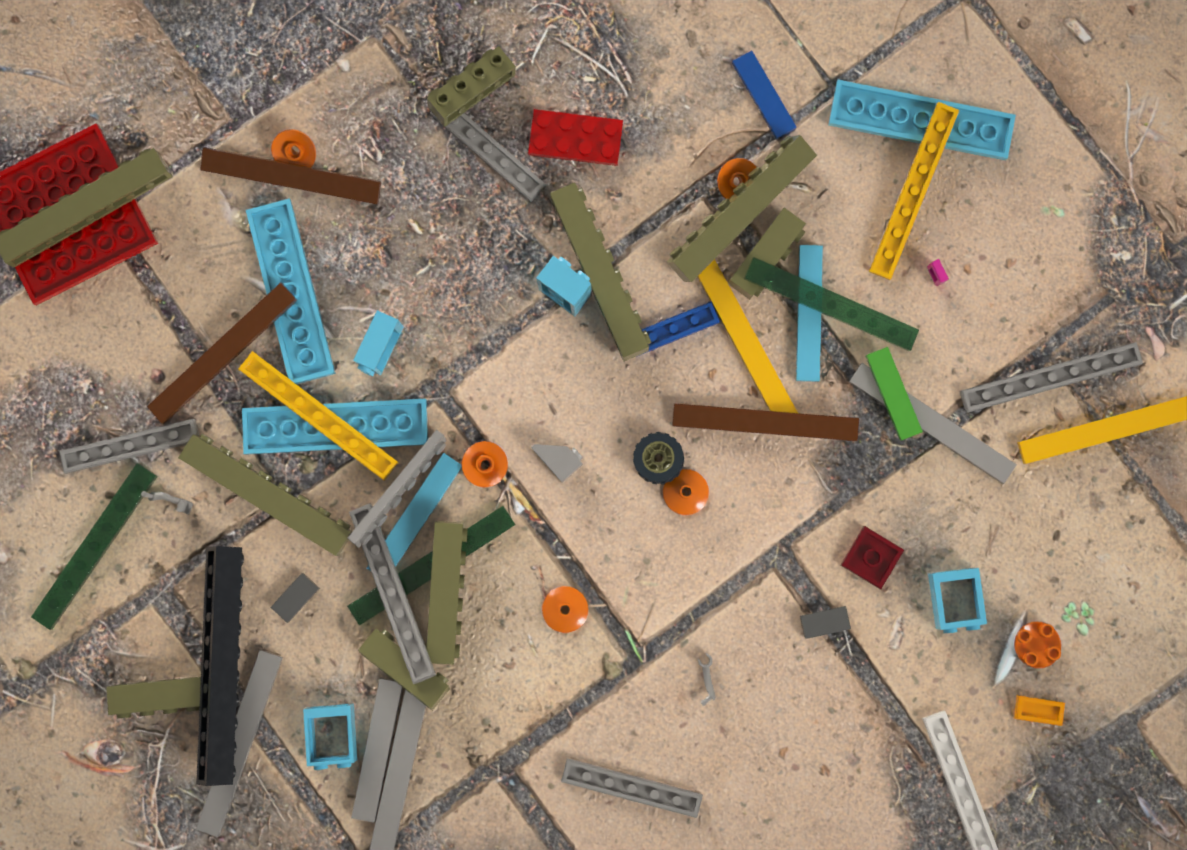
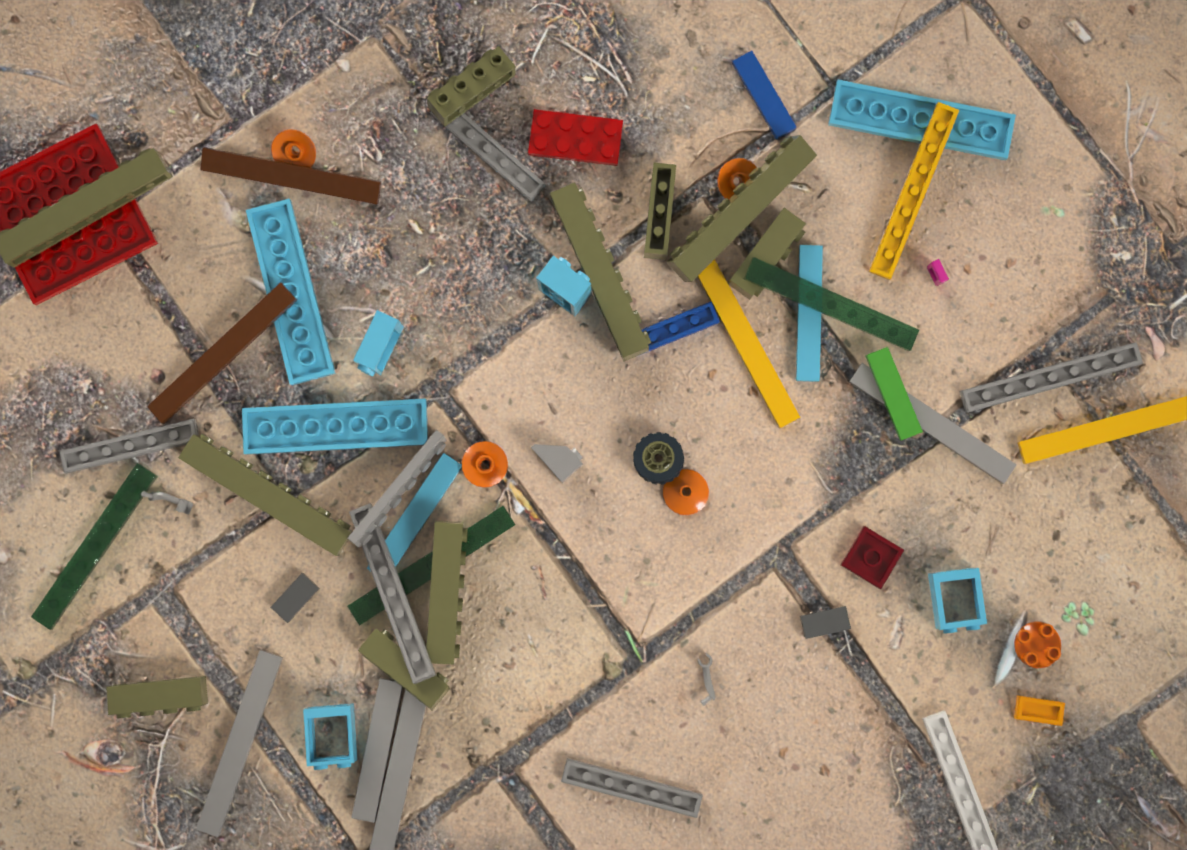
black brick [196,546,244,786] -> none
yellow tile [238,351,399,481] -> none
orange dish [542,586,588,633] -> none
reddish brown tile [672,403,859,441] -> none
none -> olive brick [644,162,676,260]

